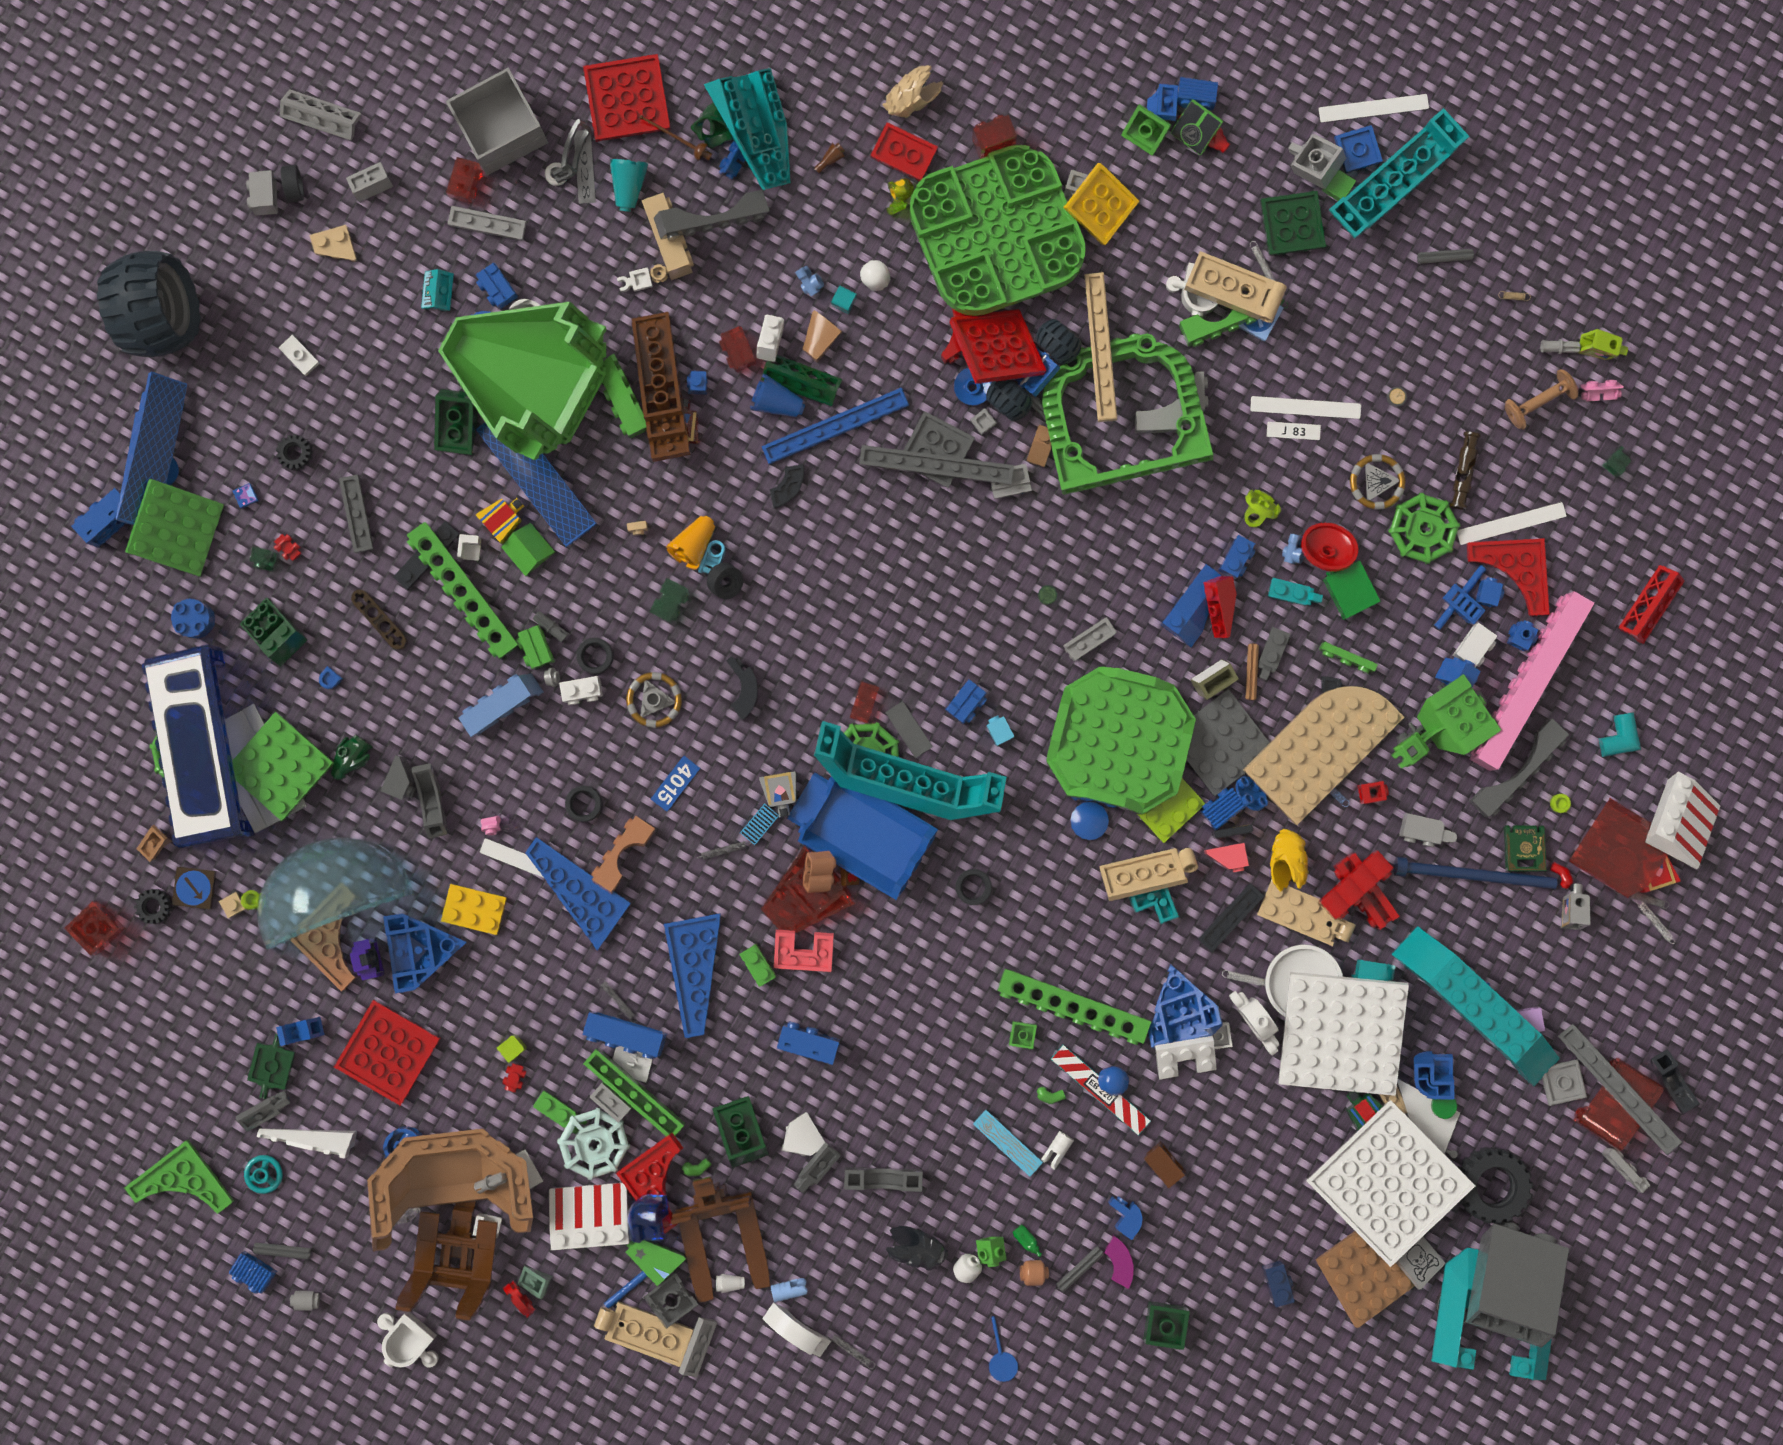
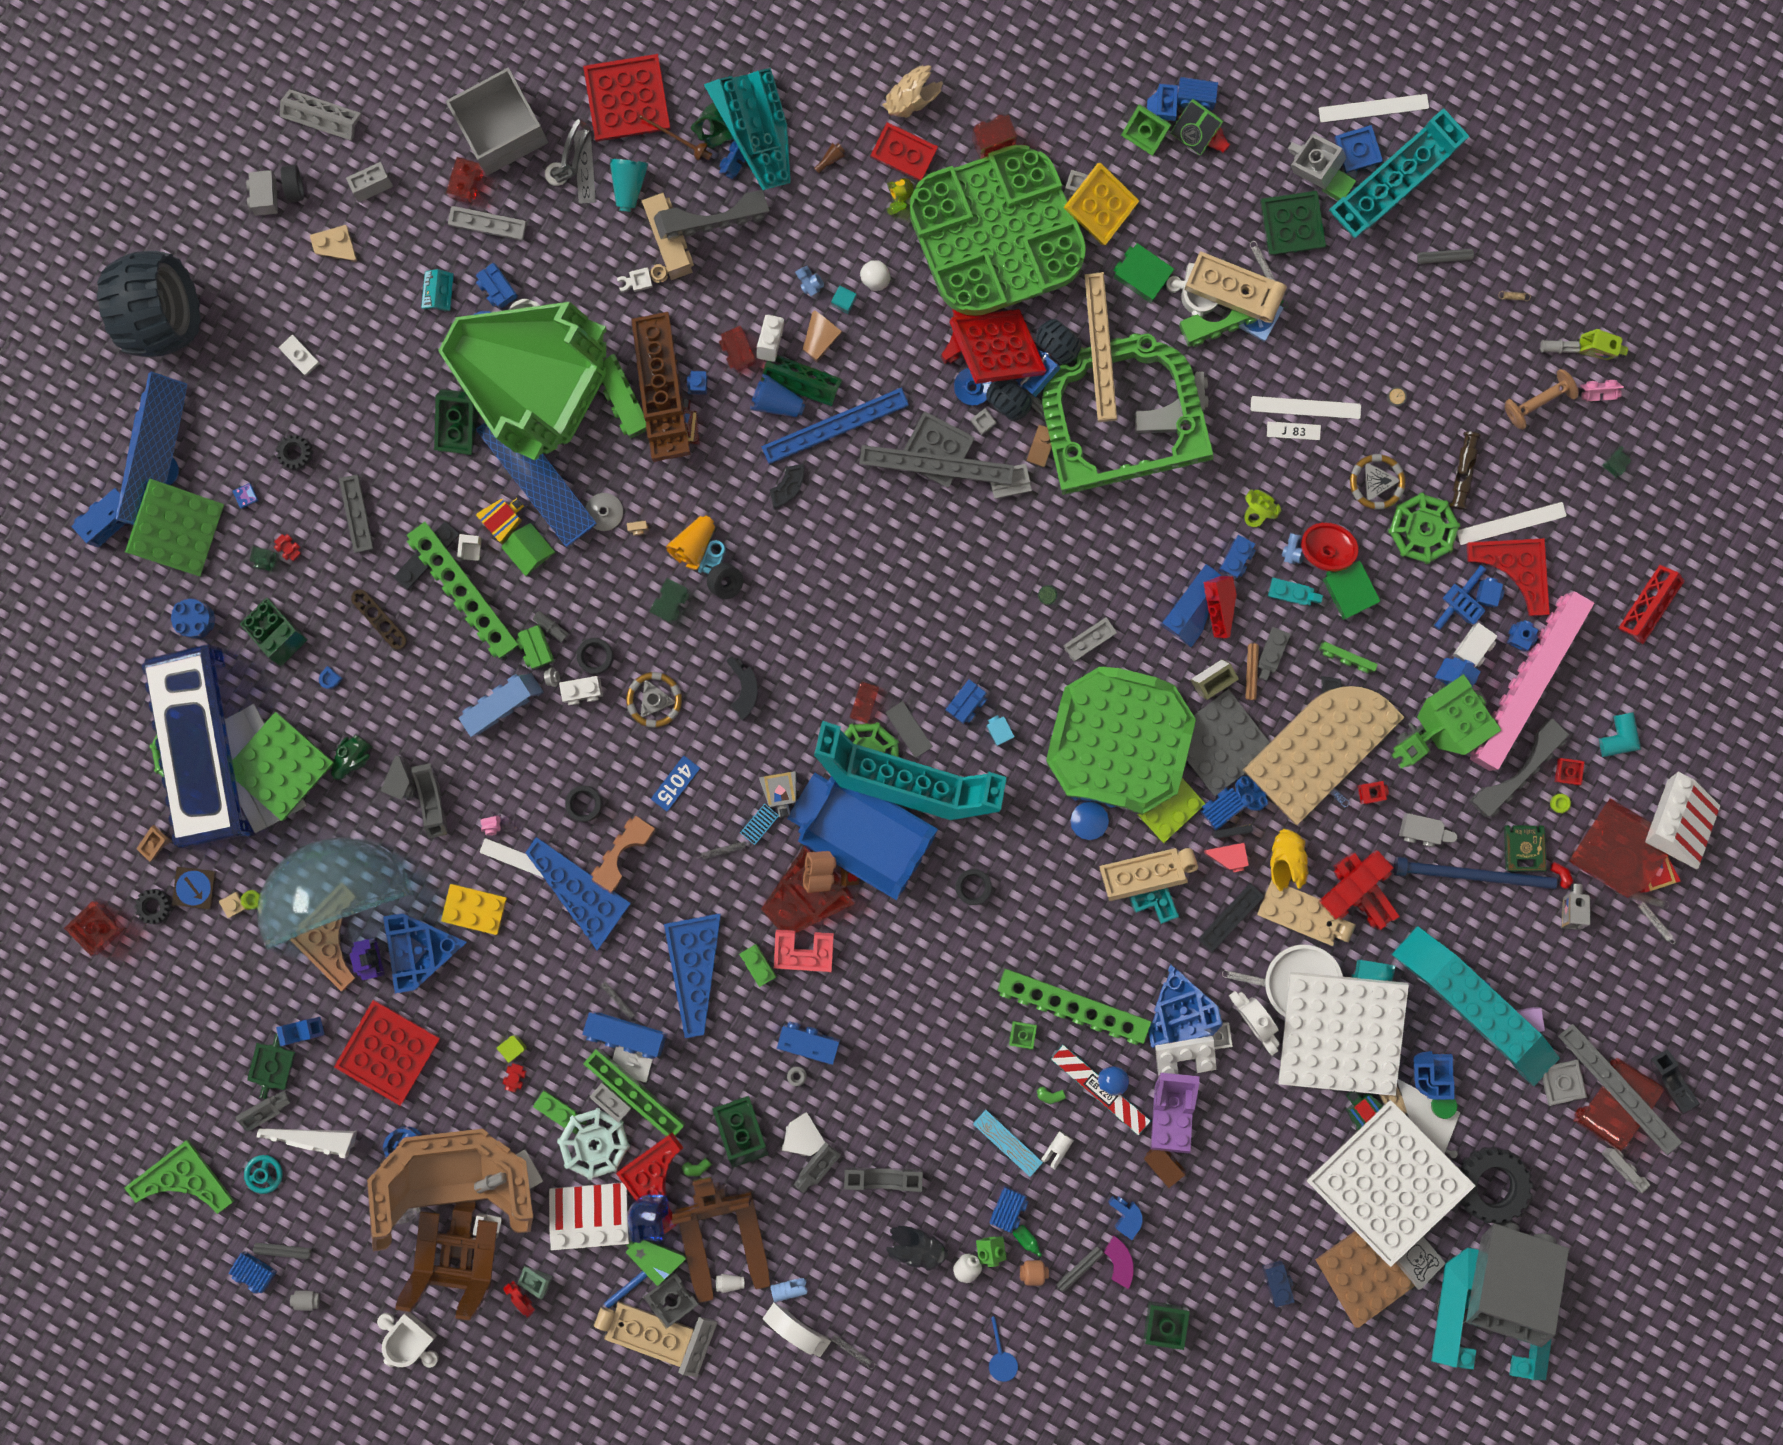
none -> light grey dish [585,493,623,531]
none -> light grey plate [787,1067,807,1086]
none -> blue brick [989,1186,1028,1233]
none -> green brick [1113,243,1174,304]
none -> medium lavender bracket [1151,1073,1200,1153]
none -> red piece [1555,758,1584,786]

